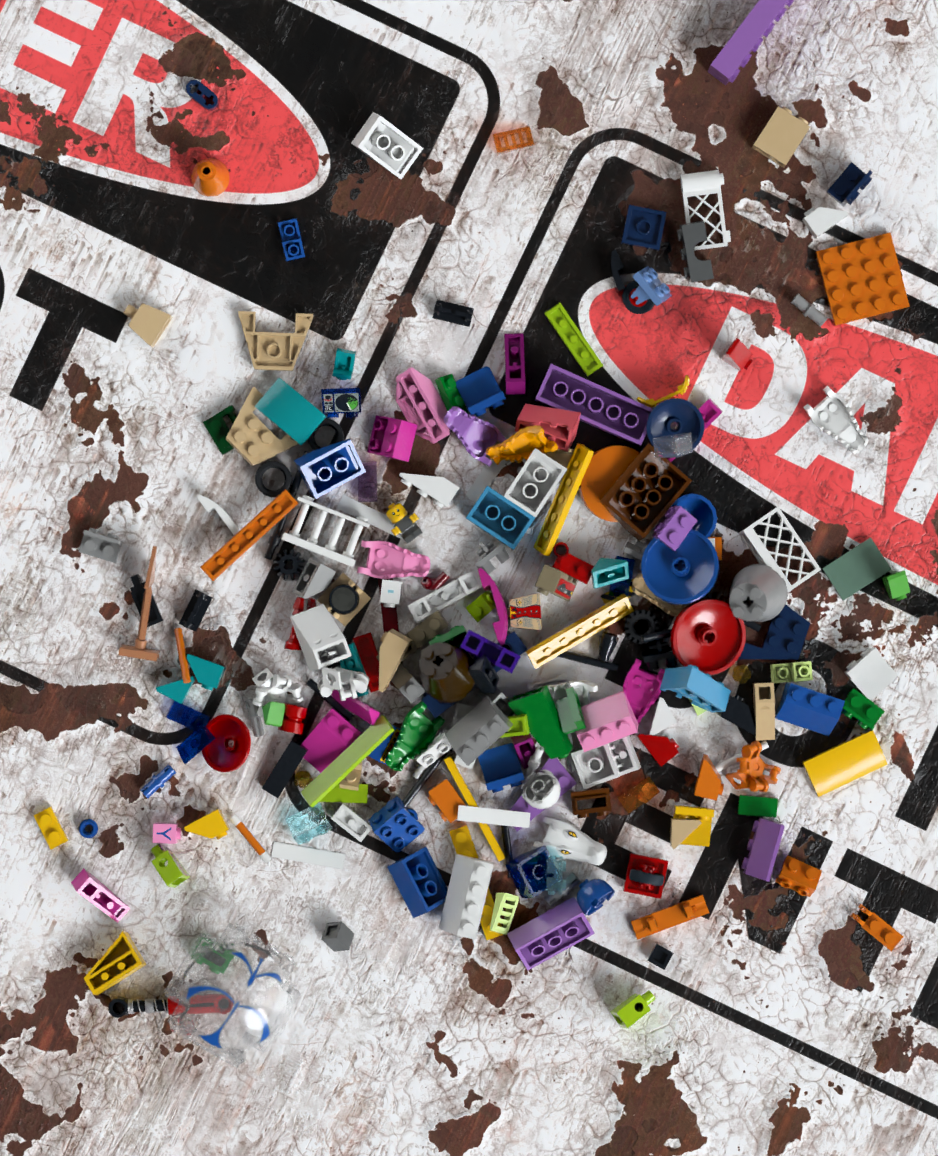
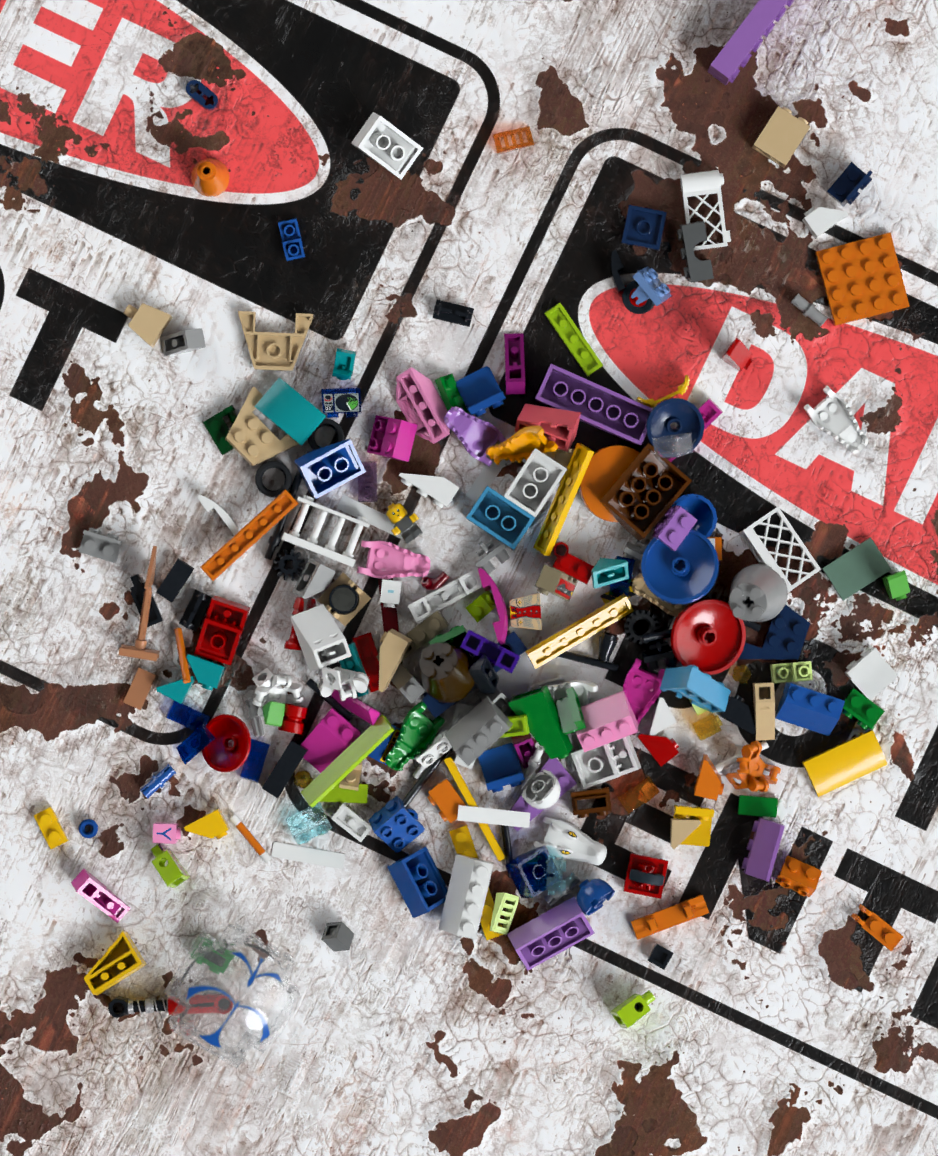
none -> nougat tile [123,667,157,710]
none -> black slope [156,558,194,603]
none -> light grey slope [161,328,206,356]
none -> red slope [194,595,250,666]
none -> clear blue slope [240,739,270,783]
none -> clear yellow brick [691,713,723,741]

